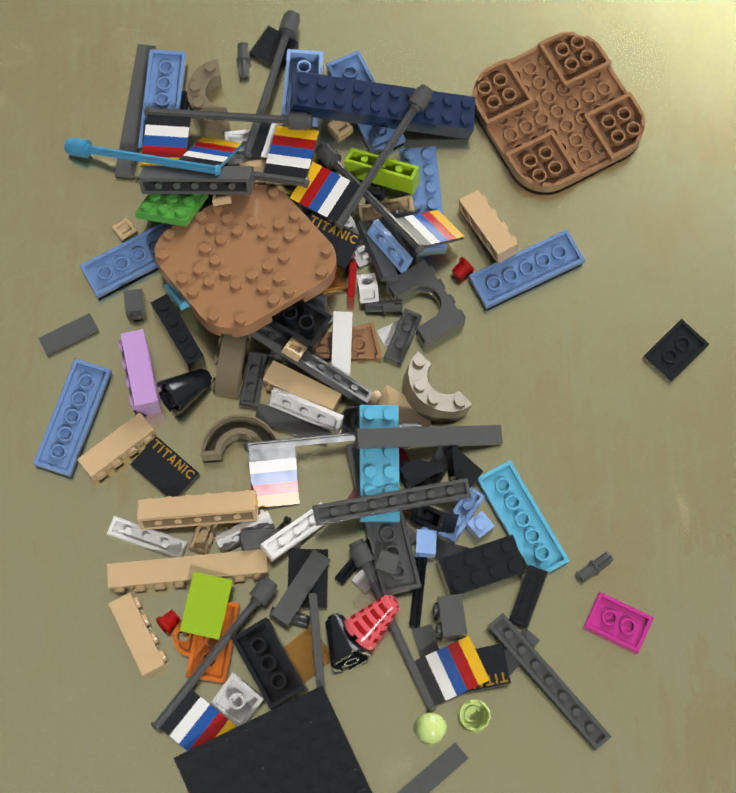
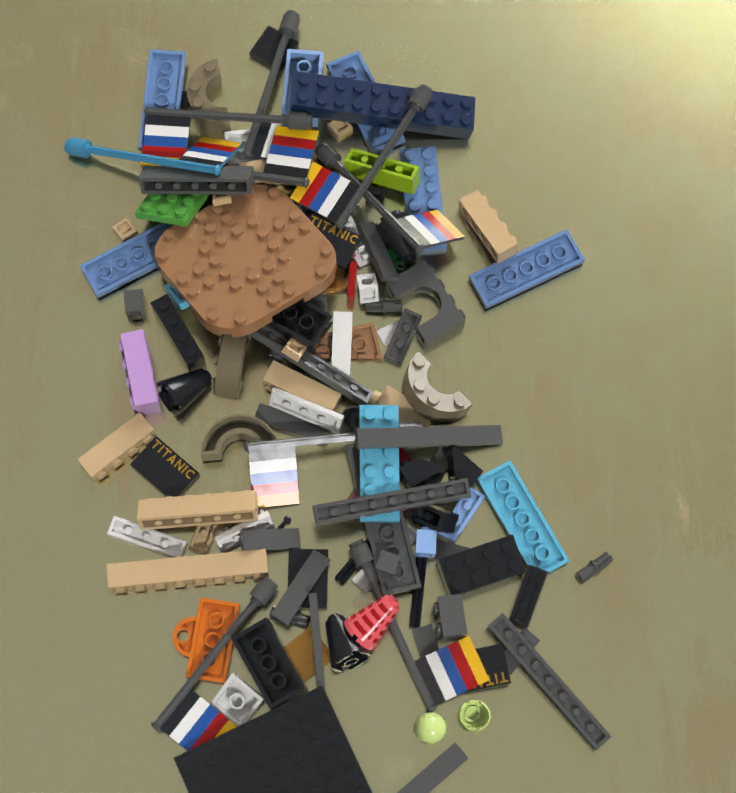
medium blue plate [33,358,112,477] -> none
dark grey tile [38,313,99,356] -> none
tan brick [108,593,167,678] -> none
dark grey tile [115,44,156,179] -> none
red piece [155,610,181,635] -> none
lime tile [180,571,233,640] -> none
dark grey axle [236,42,251,78] -> none
dark grey tile [239,351,268,410] -> none
white tile [259,502,324,562] -> none
tan tile [358,194,416,222] -> none
light blue tile [367,219,413,273] -> none
red piece [451,257,475,280] -> none
light blue brick [465,511,494,543] -> none
medium nougat plate [472,32,645,192] -> none
dark pink tile [583,591,654,654] -> none
black tile [643,319,709,383] -> none

